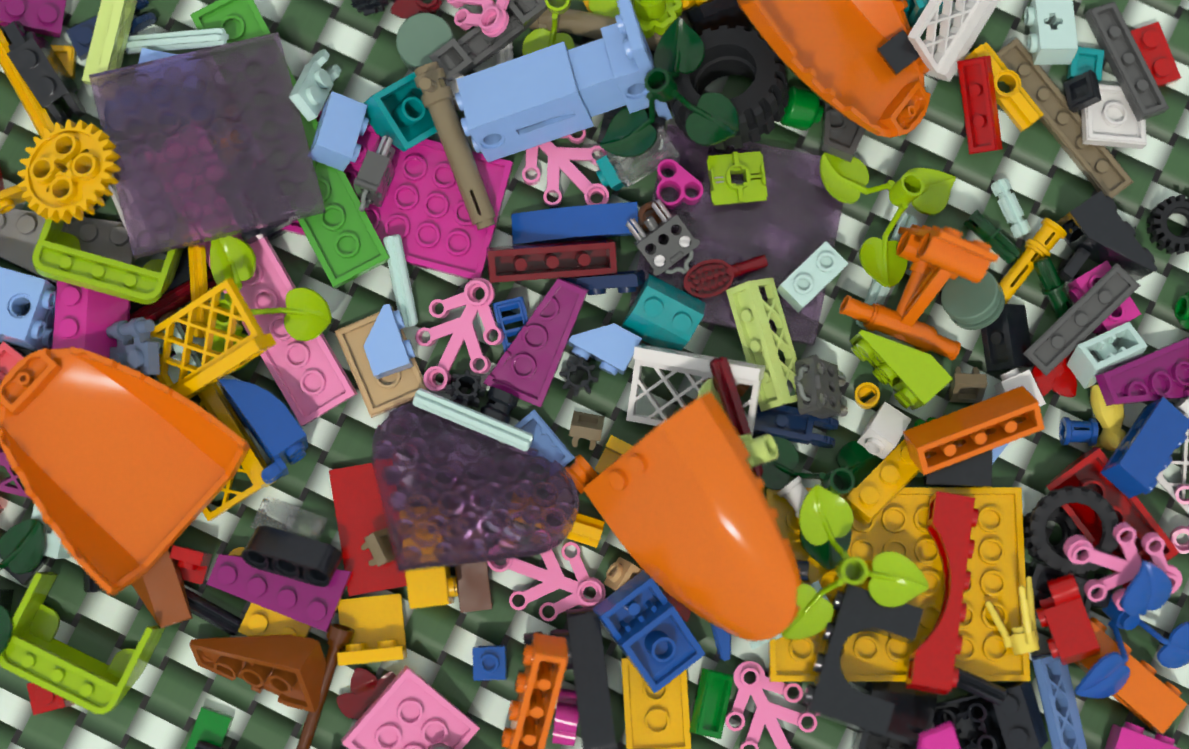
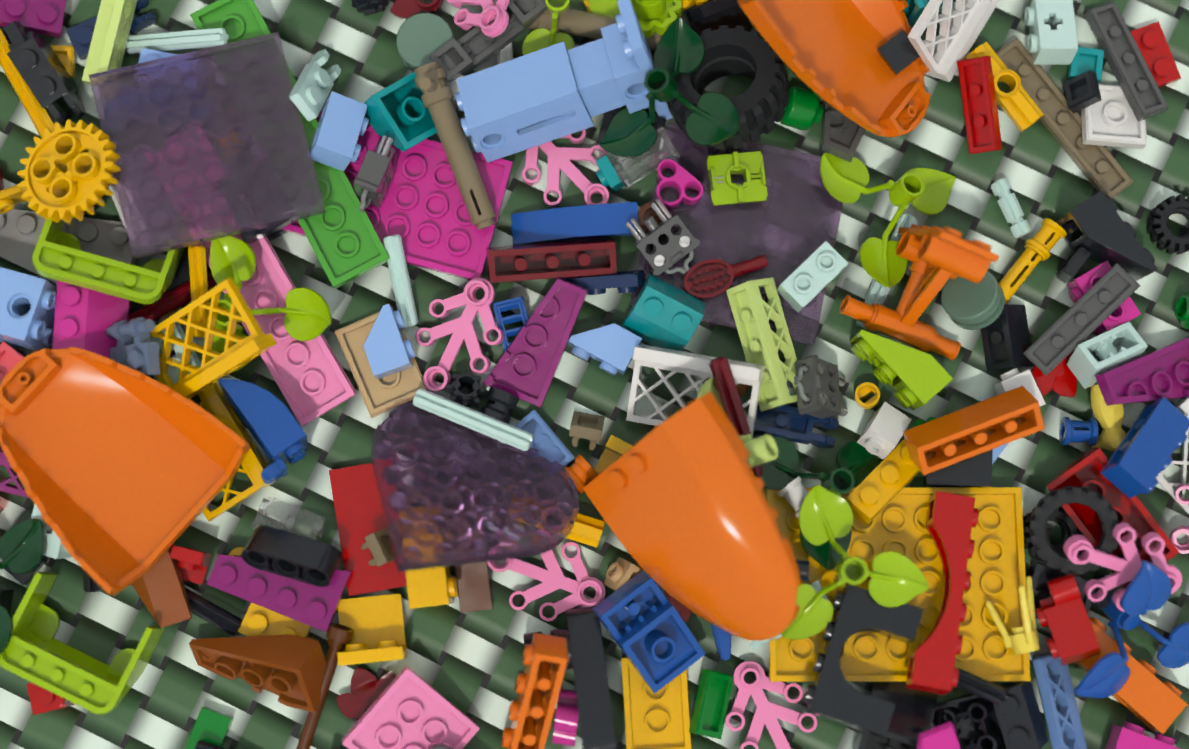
blue brick [473,645,508,681] -> none
black gear [559,357,599,398] -> none
dark tan tile [949,367,987,403] -> none
dark green axle [963,210,1021,264] -> none
dark green axle [1034,256,1073,318] -> none

